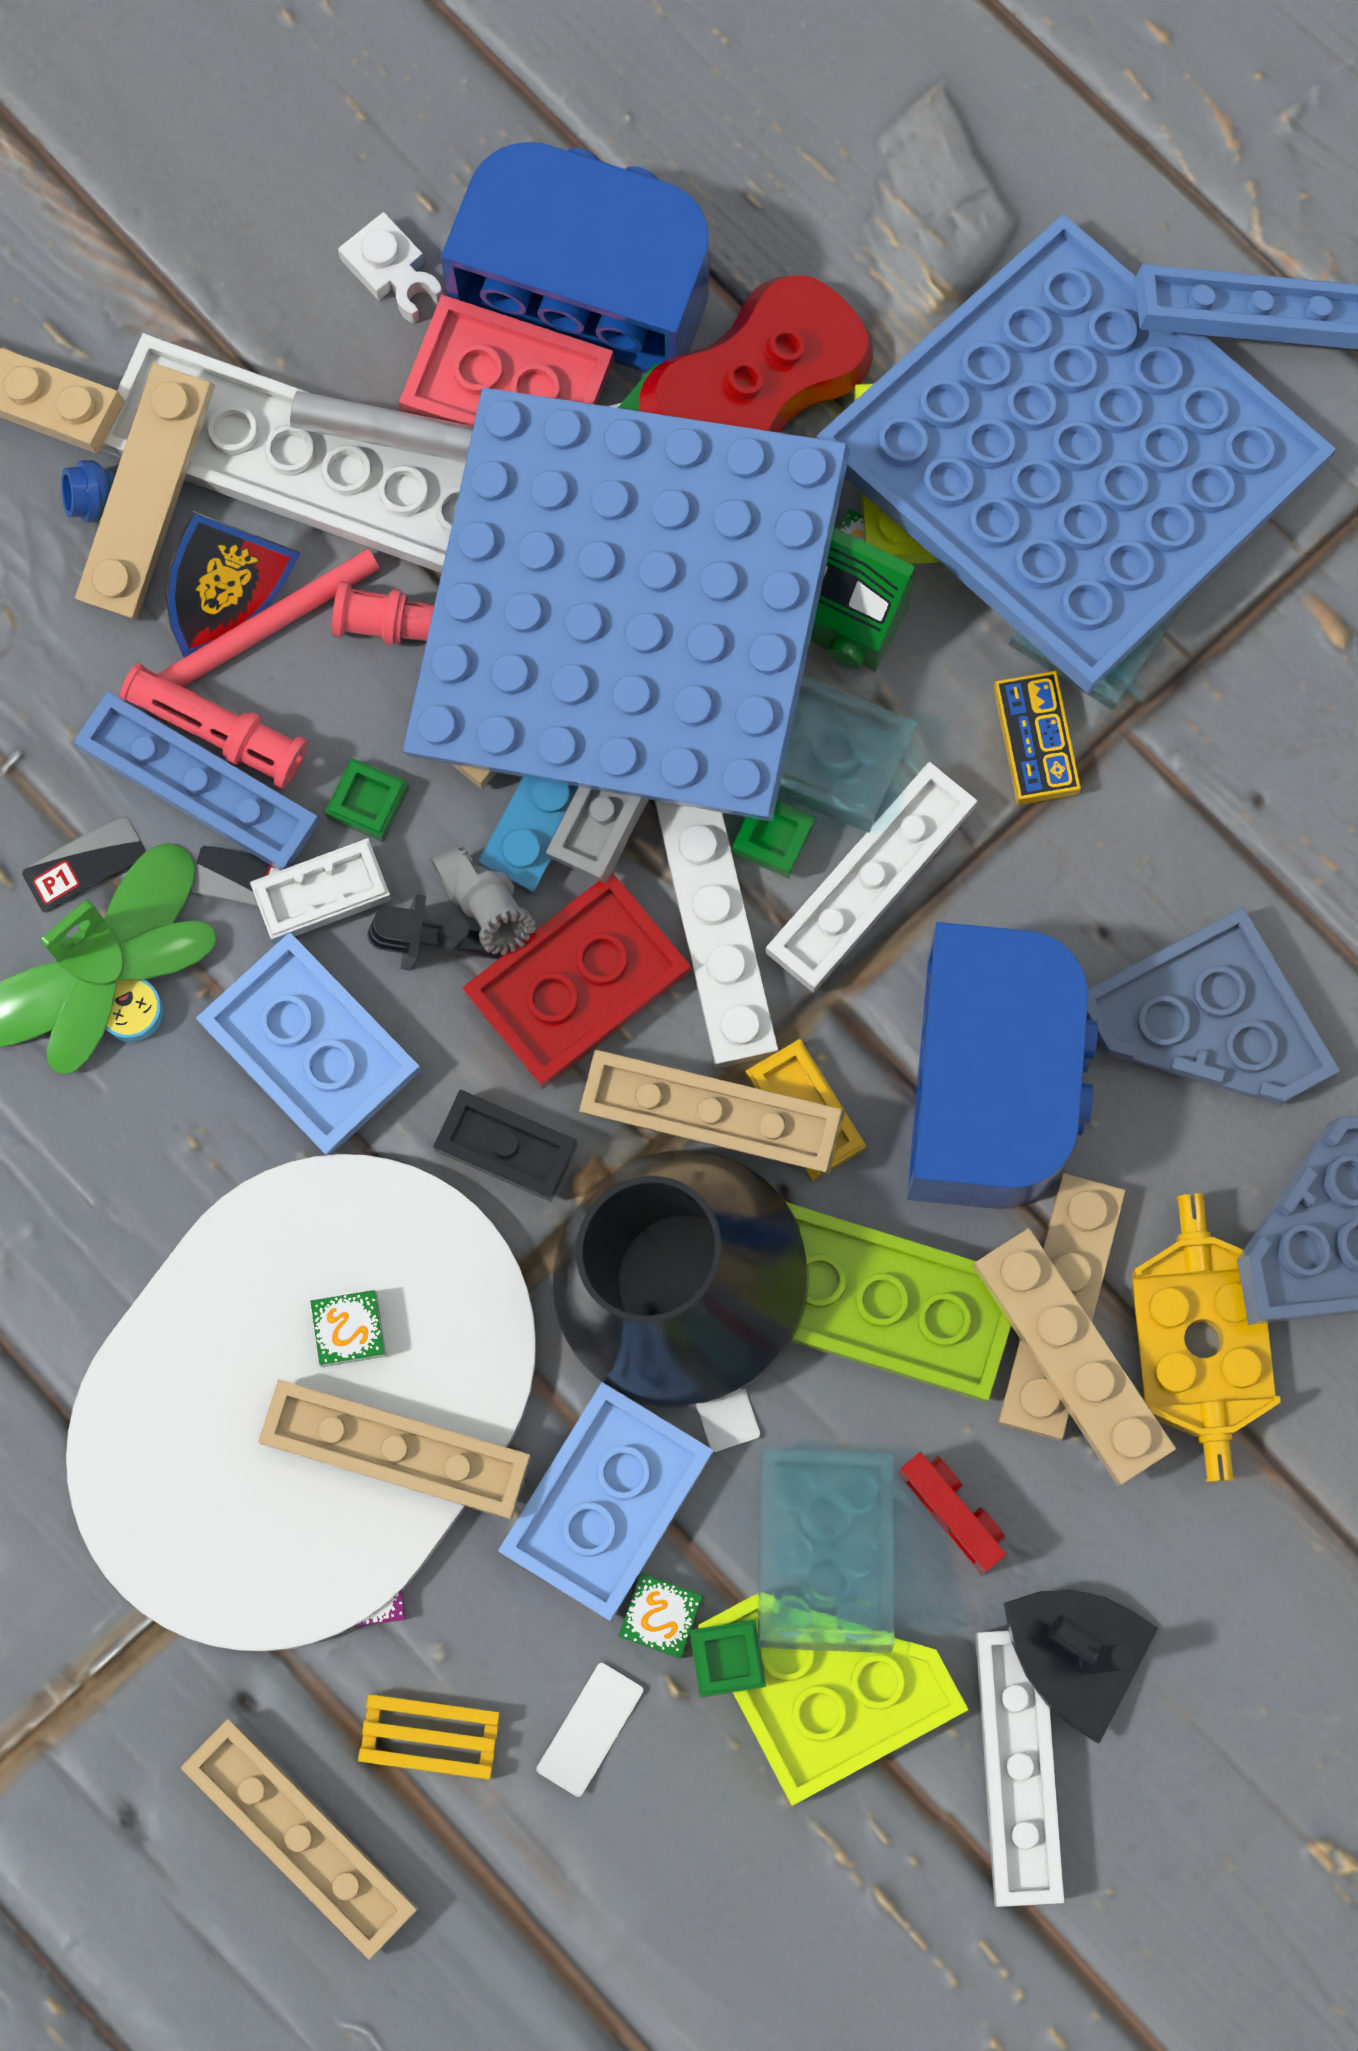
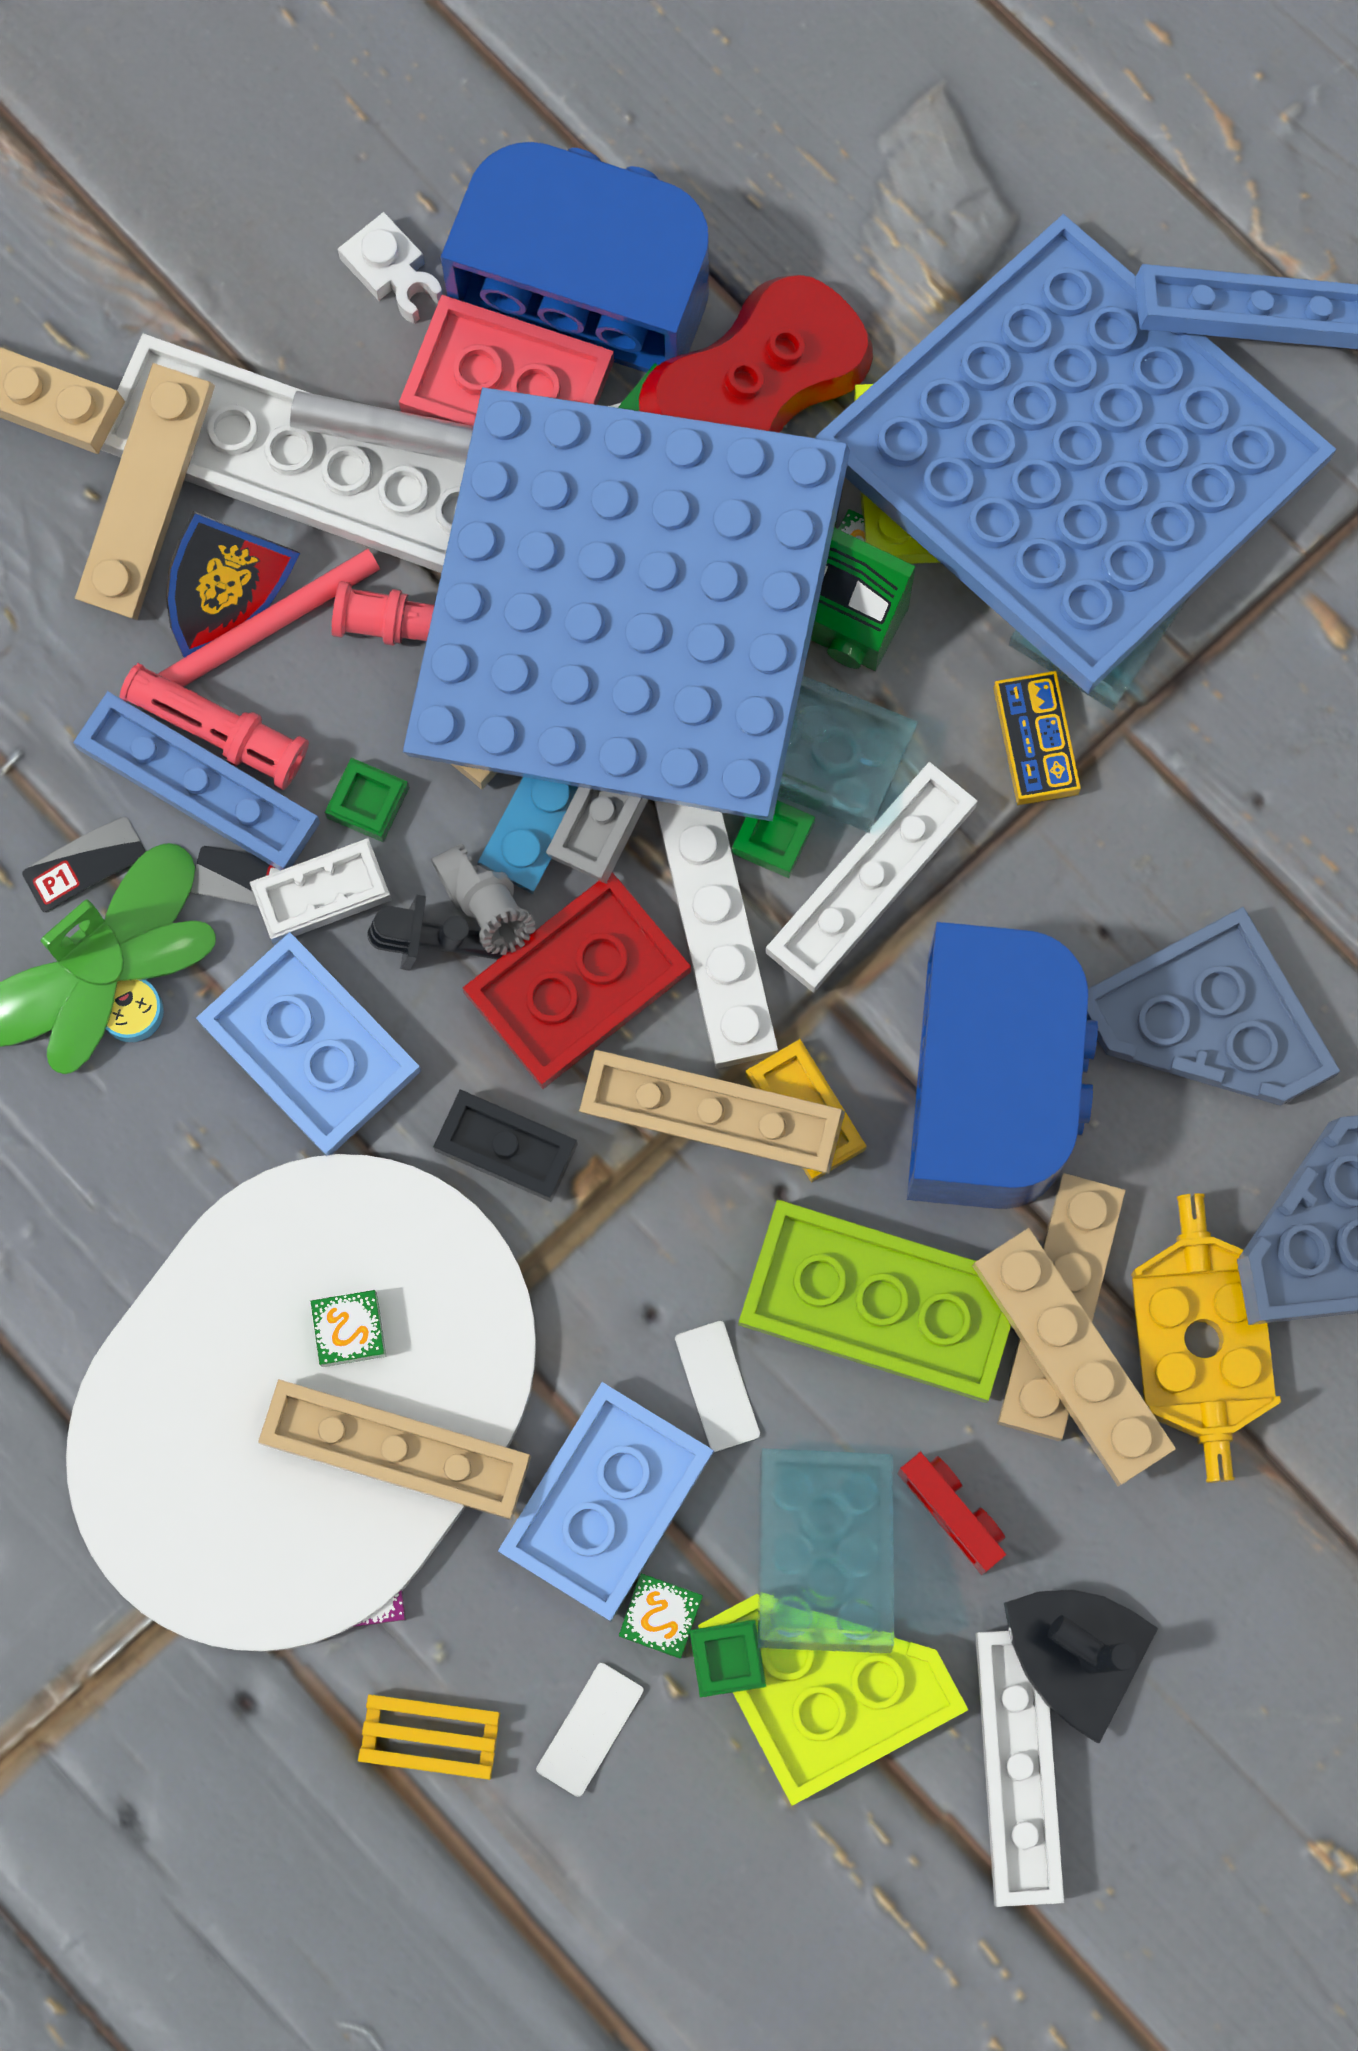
blue plate [61,460,115,523] -> none
tan plate [180,1719,419,1960] -> none
black cone [553,1150,809,1408] -> none

